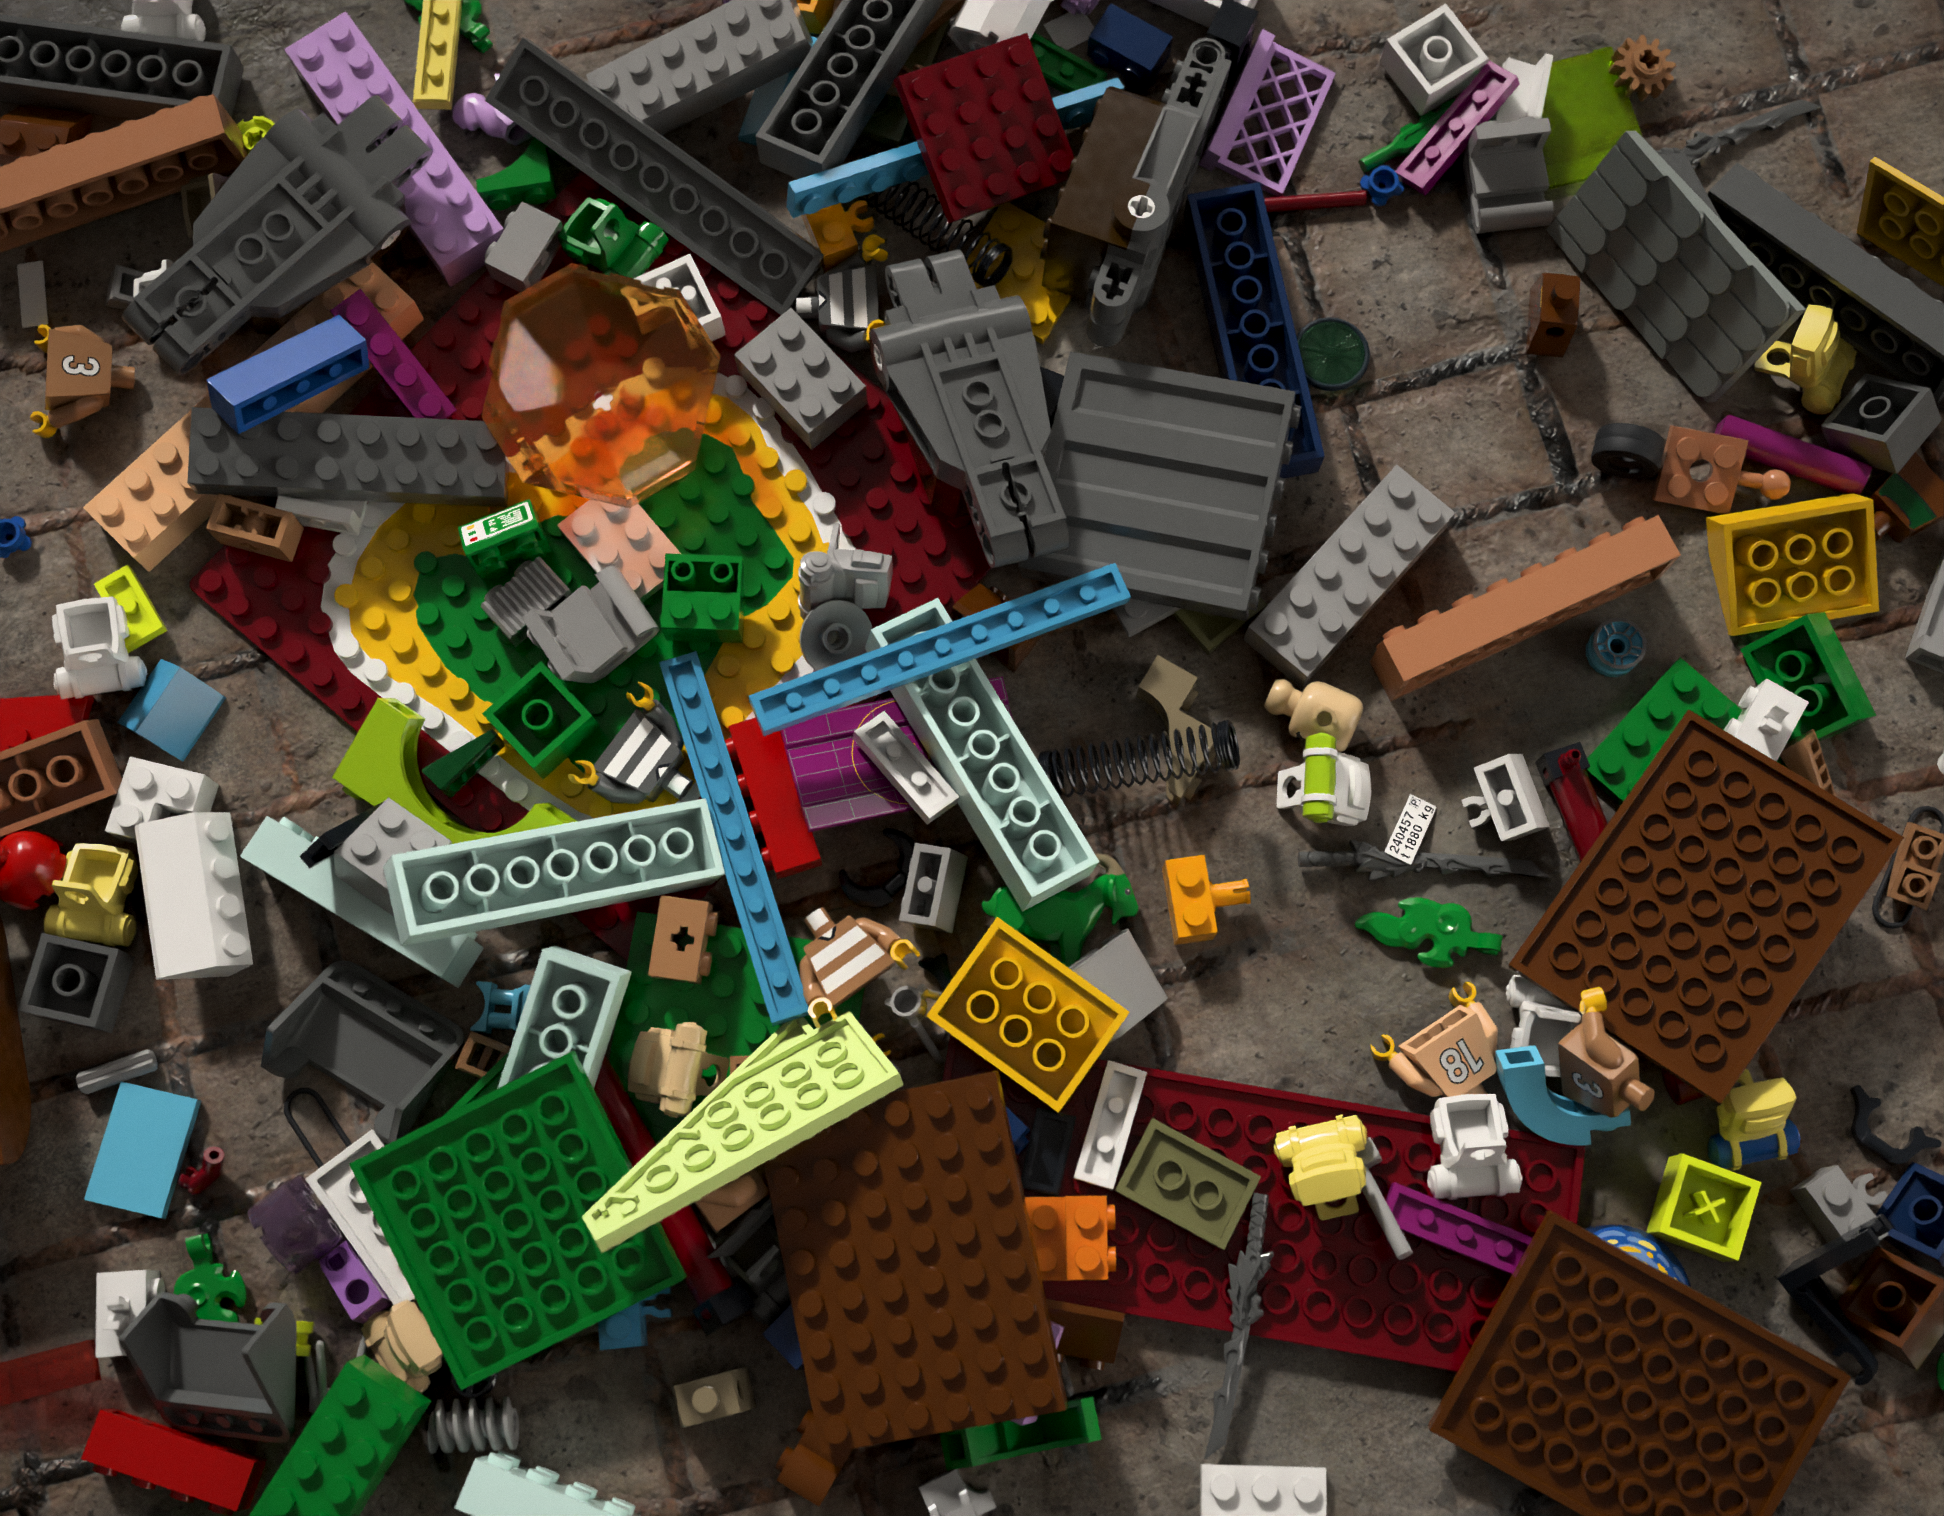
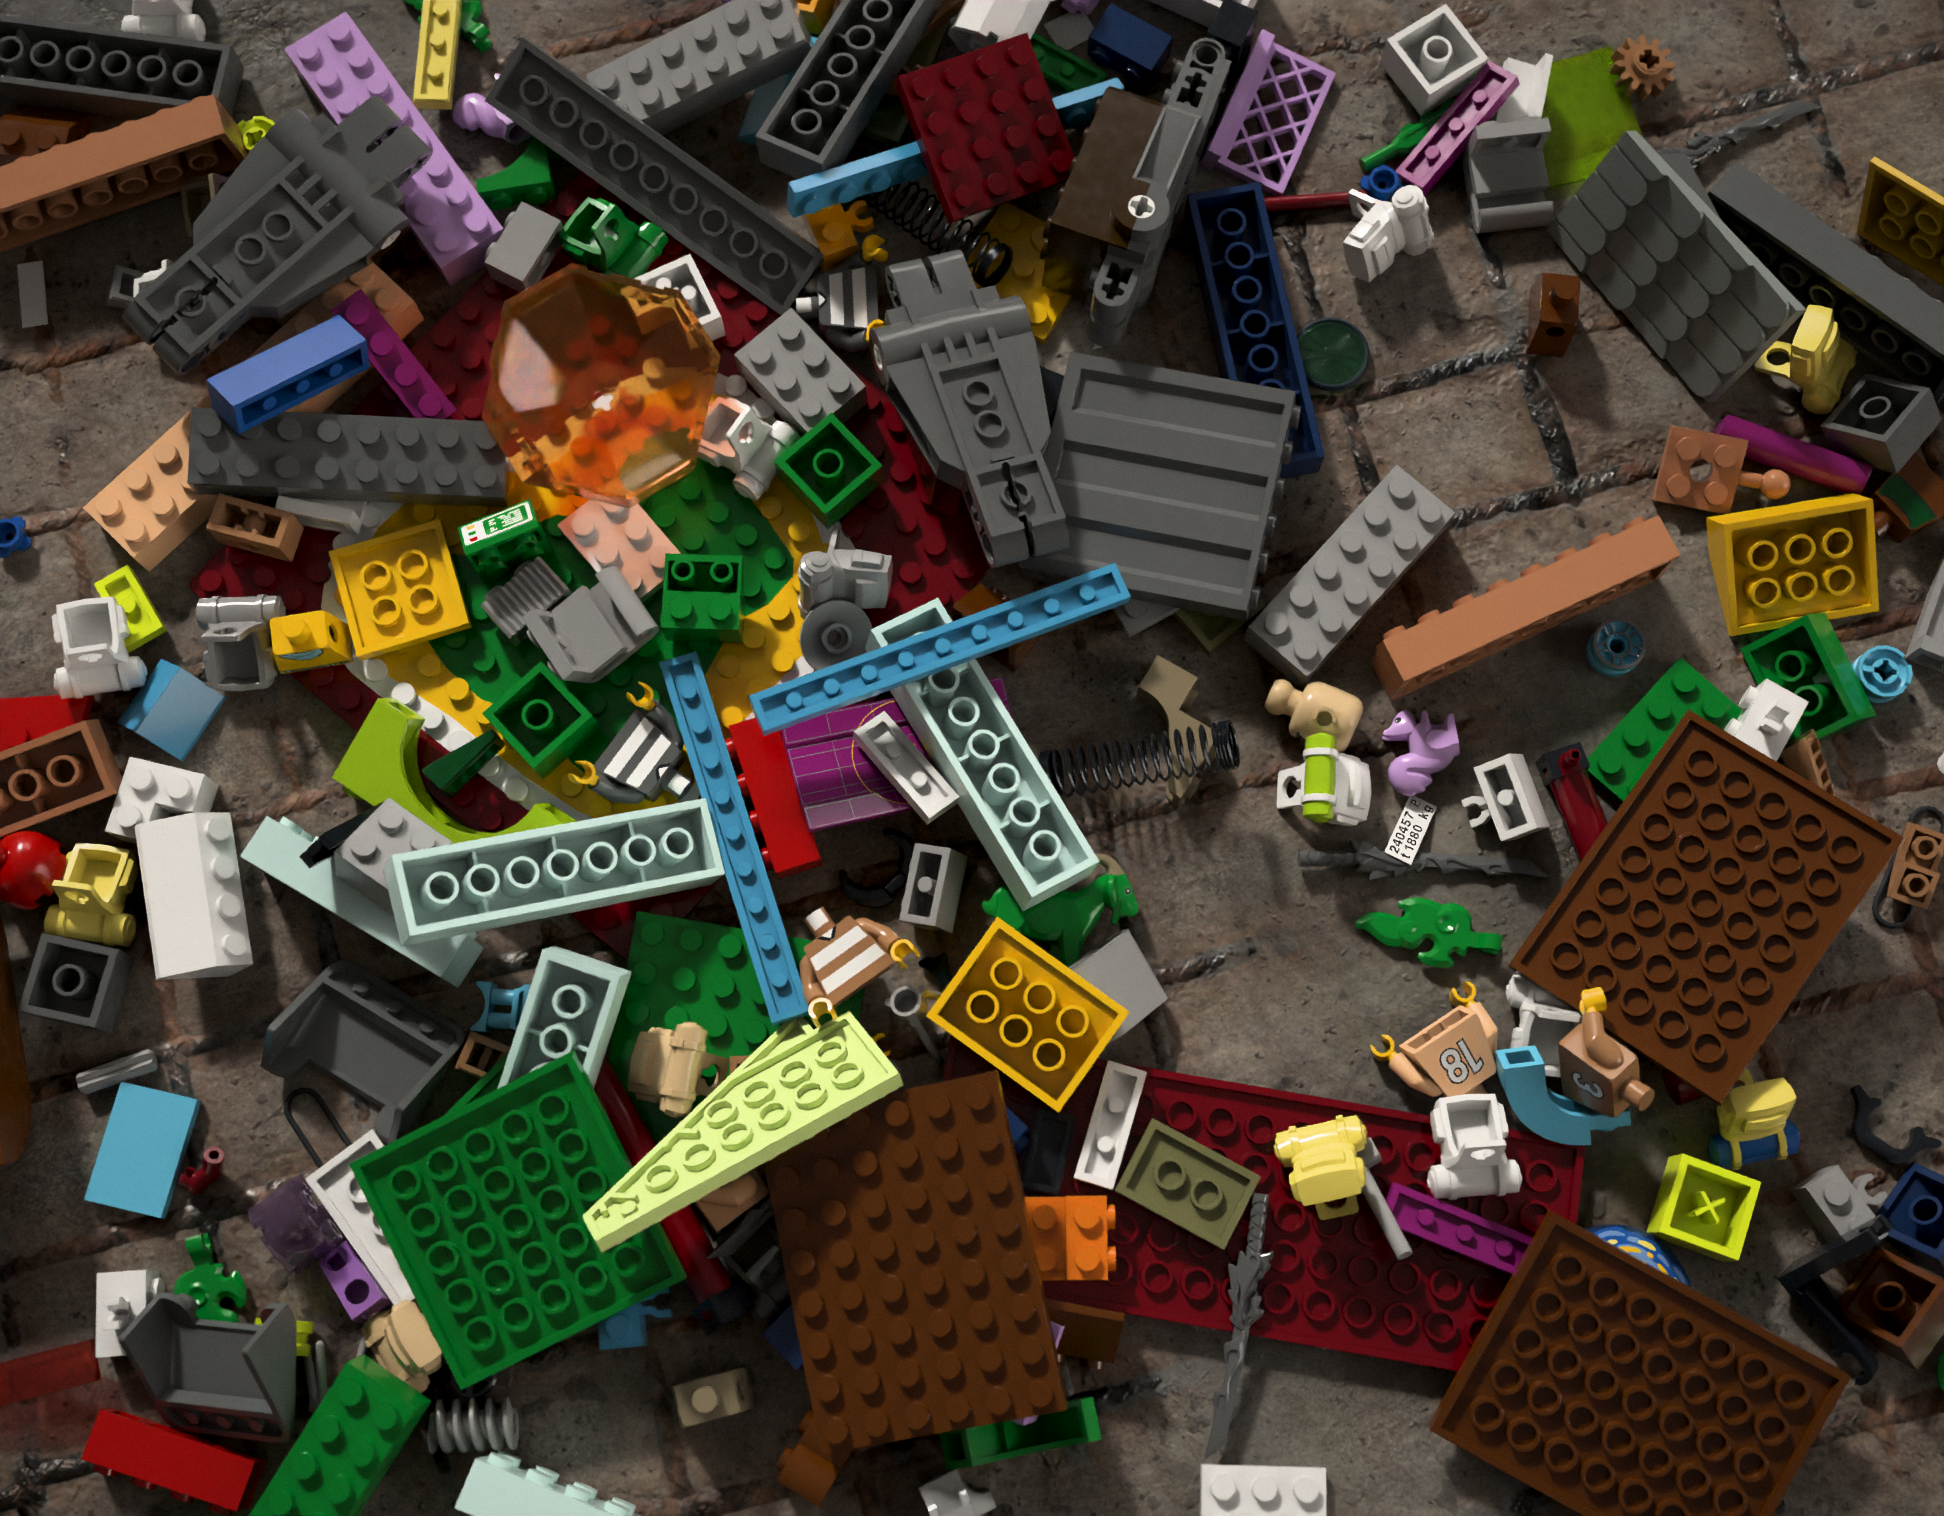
medium nougat torso [30,324,135,438] -> none
medium nougat brick [648,895,718,985] -> none
light orange brick [1162,855,1251,945] -> none
black tyre [1591,423,1665,480] -> none
none -> light grey piece [196,594,286,691]
none -> yellow torso [270,610,354,674]
none -> yellow plate [329,519,472,661]
none -> white piece [688,396,801,501]
none -> green brick [774,412,884,530]
none -> white piece [1343,185,1434,282]
none -> lavender animal [1382,710,1460,796]
none -> medium azure wheel [1852,645,1913,705]

